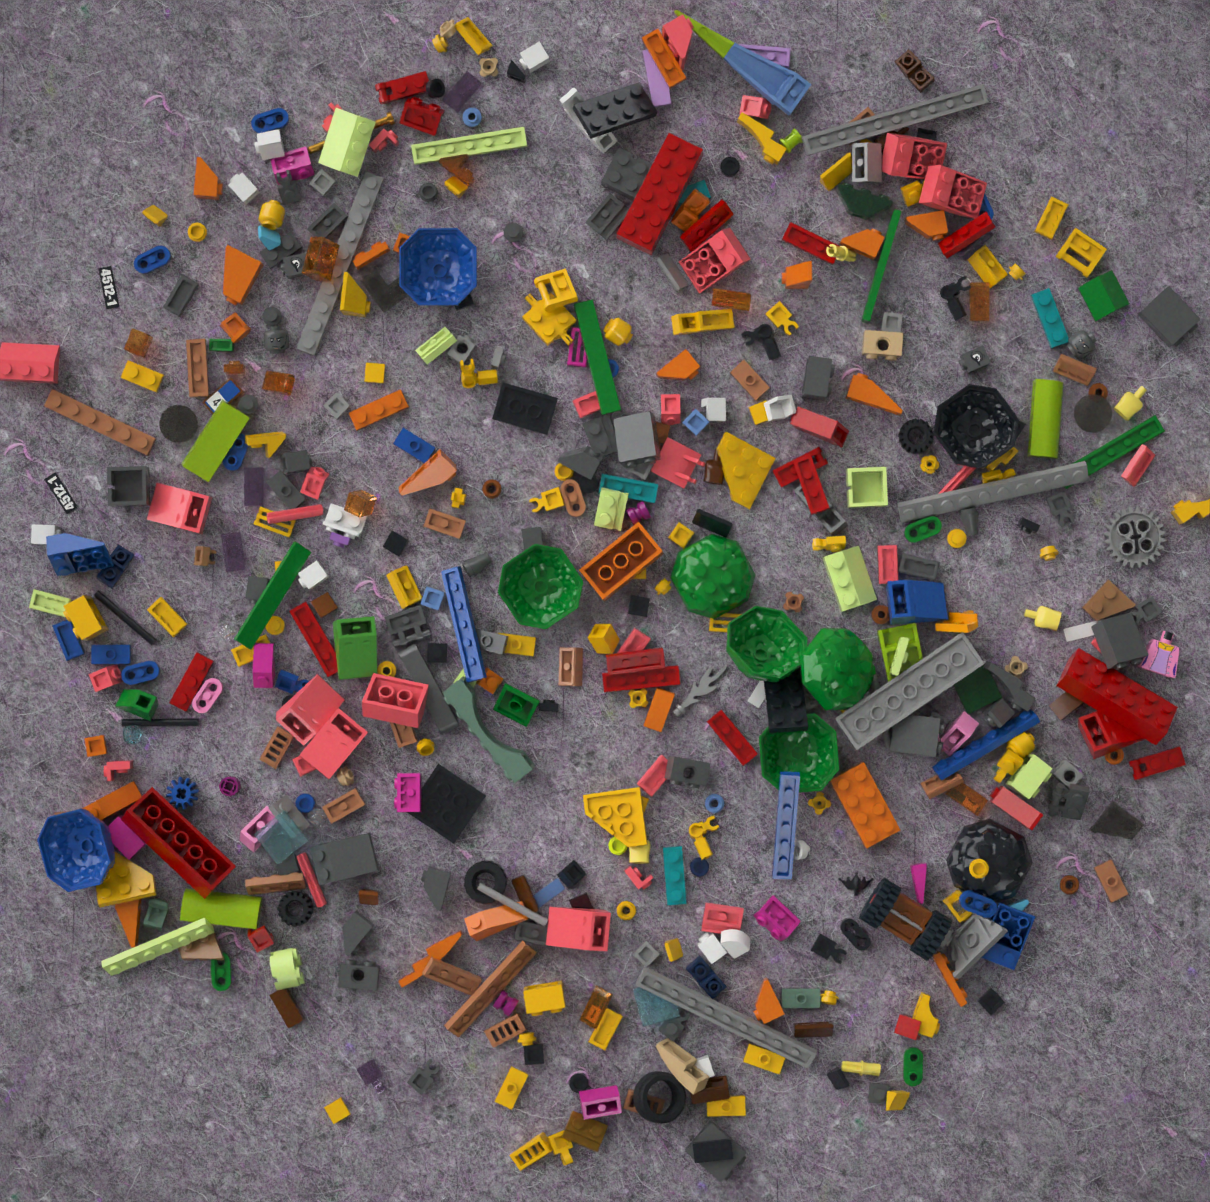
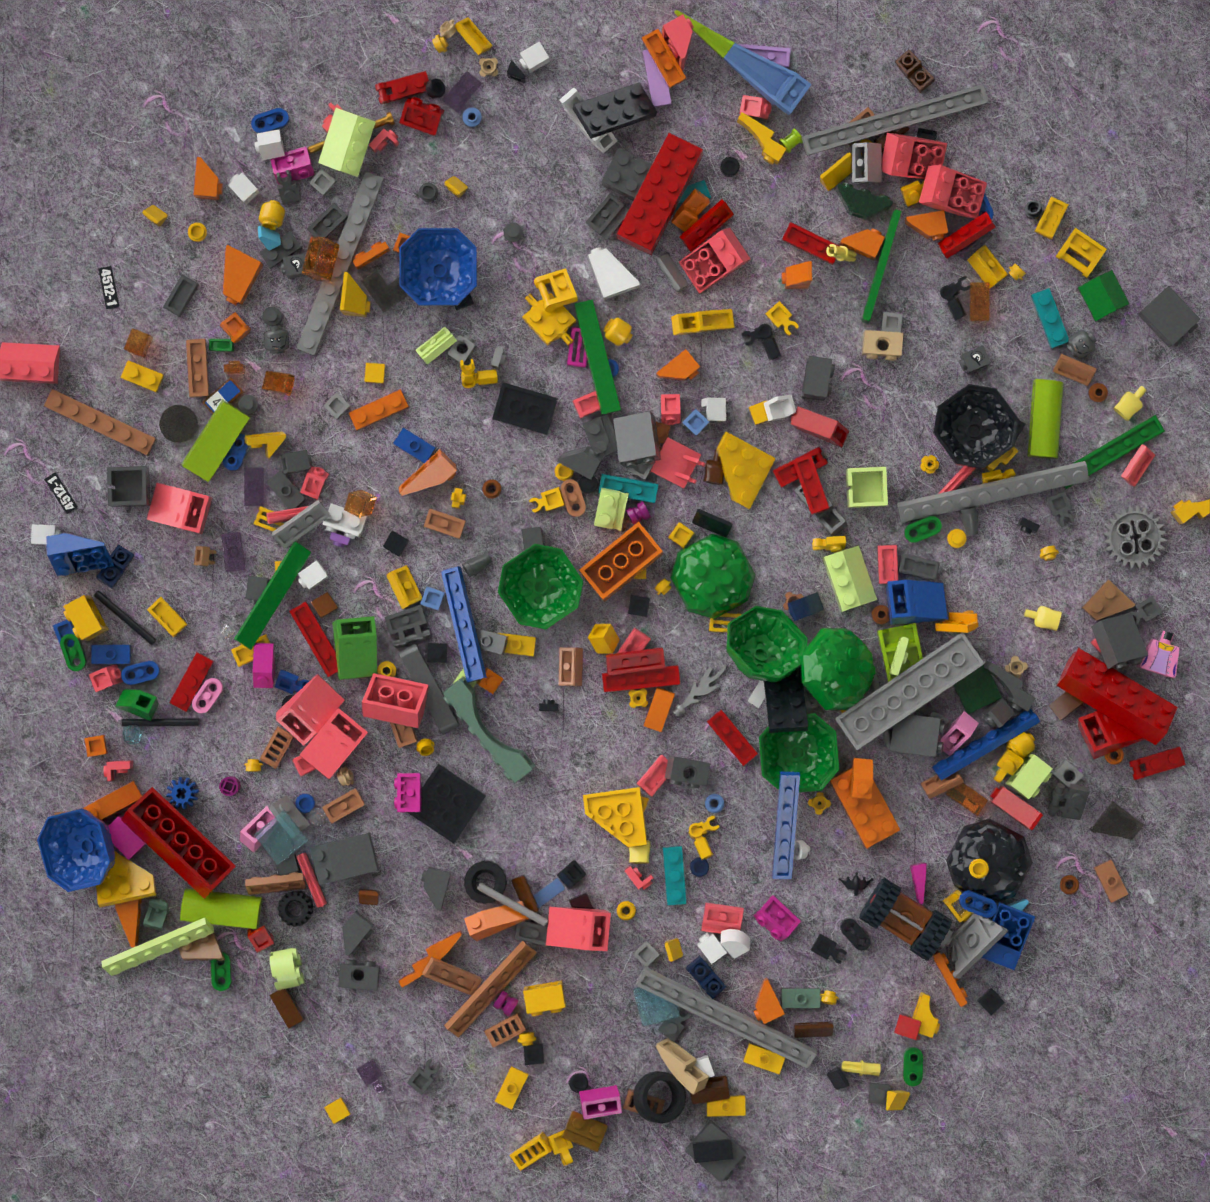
yellowish green plate [29,589,72,617] -> none
blue plate [134,246,171,274] -> none
yellow plate [266,616,285,635] -> none
yellowish green plate [411,127,527,165] -> none
clear orange slope [439,154,475,187] -> none
green slope [493,683,540,727] -> none
clear orange tile [580,985,613,1029] -> none
yellow plate [588,1007,623,1050] -> none
neon yellow plate [608,837,627,855] -> none
clear orange plate [711,289,751,311] -> none
nougat plate [730,360,770,401] -> none
orange slope [845,373,903,416] -> none
black tyre [898,418,934,454] -> none
white sticker [1064,619,1104,642] -> none
clear smoke tile [1073,394,1112,433] -> none
none -> green plate [60,634,87,671]
none -> yellow plate [244,759,263,772]
none -> light grey plate [272,499,331,549]
none -> white slope [588,247,640,300]
none -> dark blue slope [787,592,824,621]
none -> orange slope [850,758,873,799]
none -> black plate [1025,200,1044,219]

